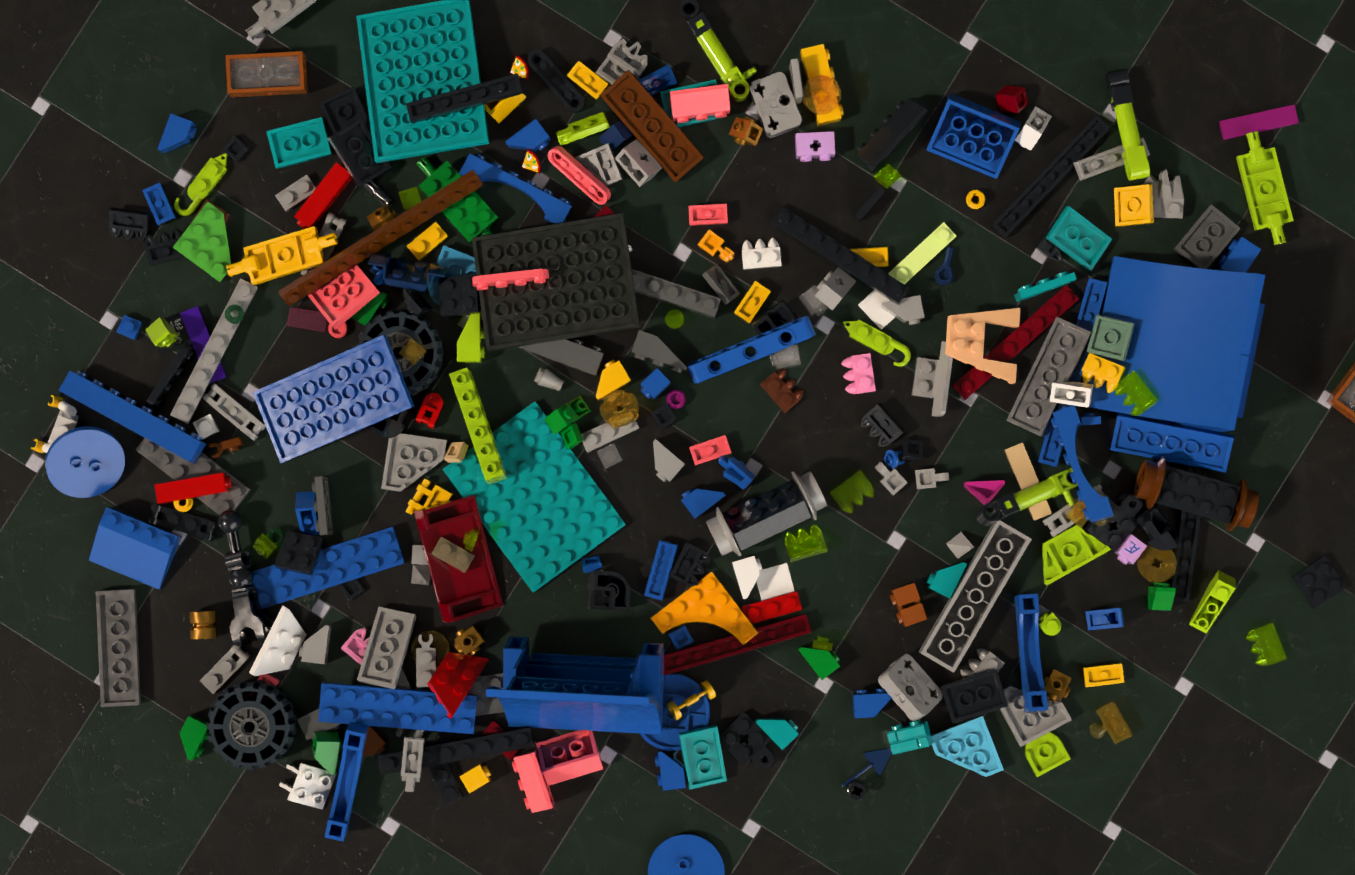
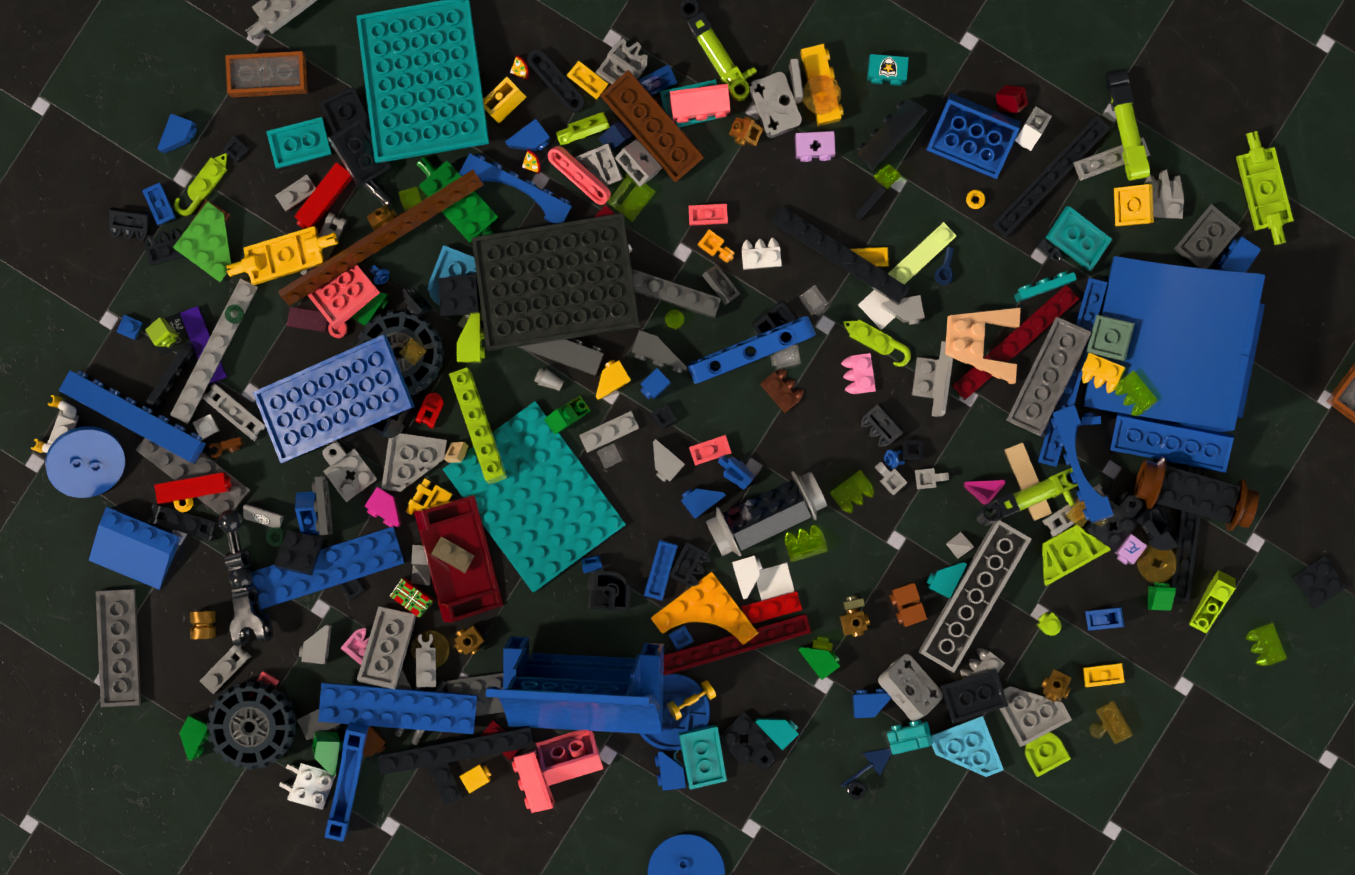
white wing [249,606,307,676] -> none
clear neon green plate [252,533,277,559] -> none
dark blue piece [368,253,448,291] -> none
light grey hinge [401,737,425,792] -> none
black plate [406,73,523,123] -> none
yellow plate [407,222,448,261] -> none
red wing [427,652,489,719] -> none
clear neon green plate [463,529,479,551] -> none
coral plate [472,269,549,290] -> none
green plate [560,423,583,449] -> none
clear yellow plate [600,390,639,428] -> none
magenta plate [666,390,686,409] -> none
yellow plate [734,281,771,324] -> none
light grey brick [815,267,856,311] -> none
blue arch [1014,594,1048,712] -> none
white slope [1050,382,1093,407] -> none
magenta tile [1219,104,1299,140] -> none
none -> light grey slope [243,504,284,529]
none -> light grey plate [323,441,377,502]
none -> dark pink slope [365,487,401,528]
none -> piece [390,577,435,618]
none -> clear neon green plate [607,173,656,222]
none -> pearl gold brick [839,608,870,637]
none -> olive plate [843,595,865,610]
none -> teal brick [867,54,909,86]

